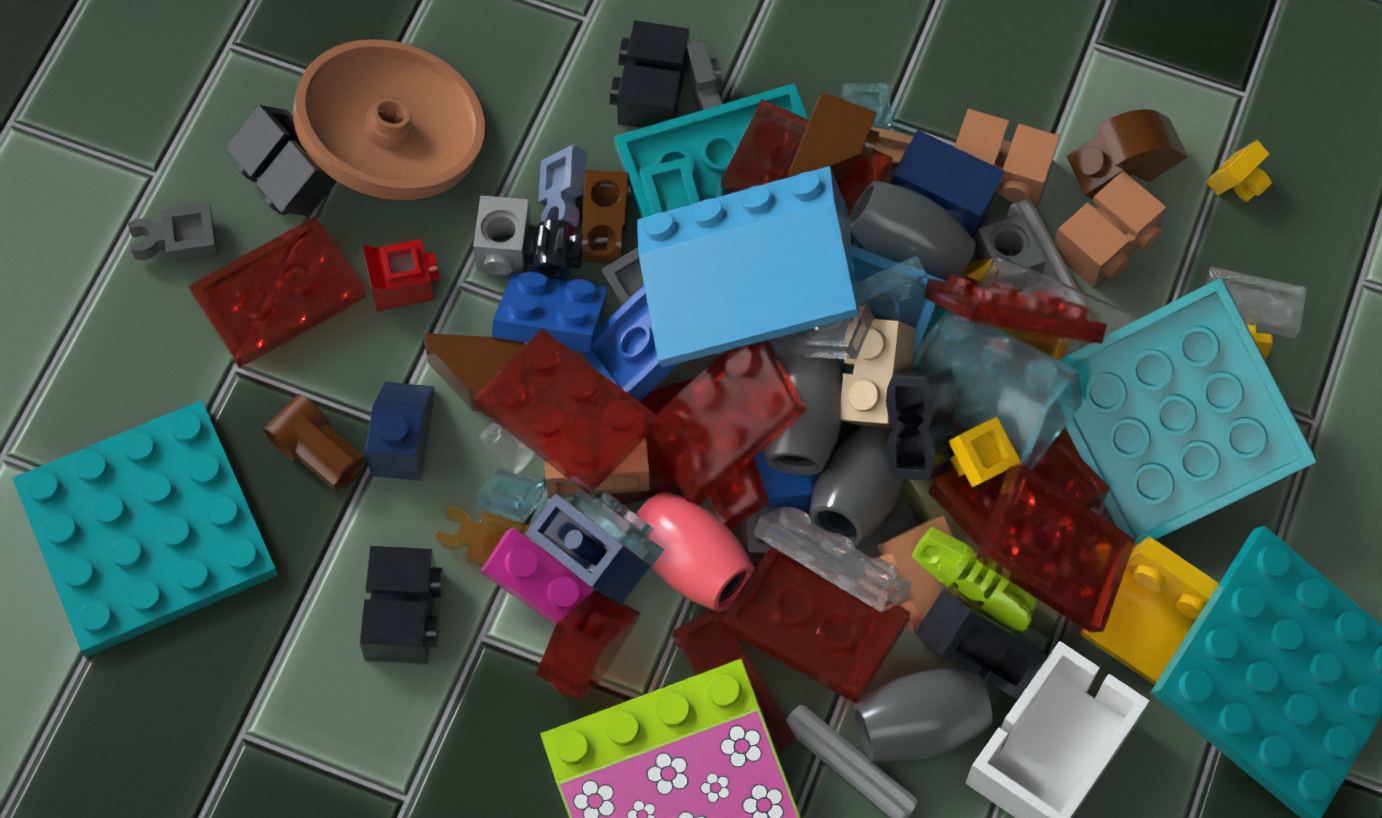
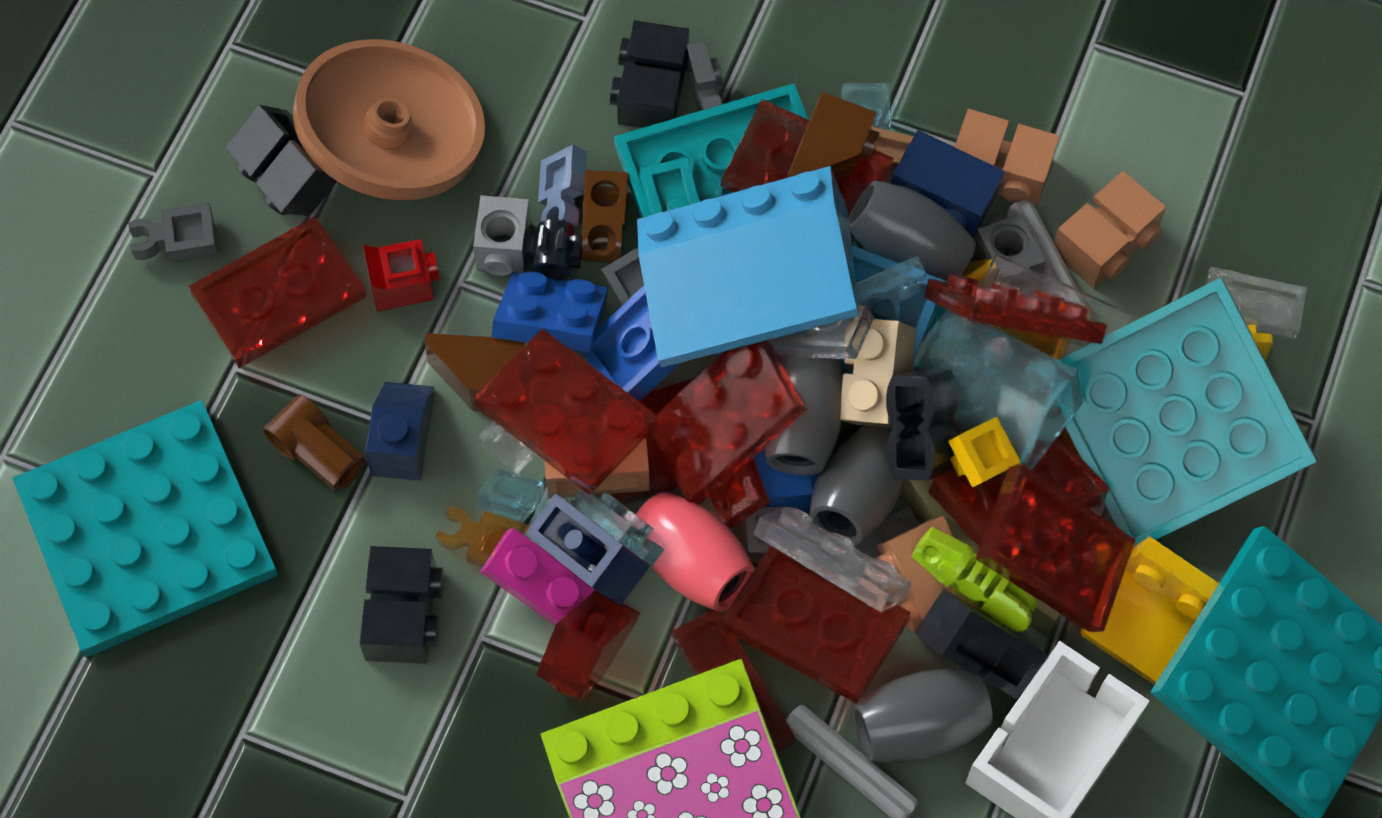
reddish brown brick [1067,109,1188,199] -> none
yellow tile [1205,140,1272,202] -> none

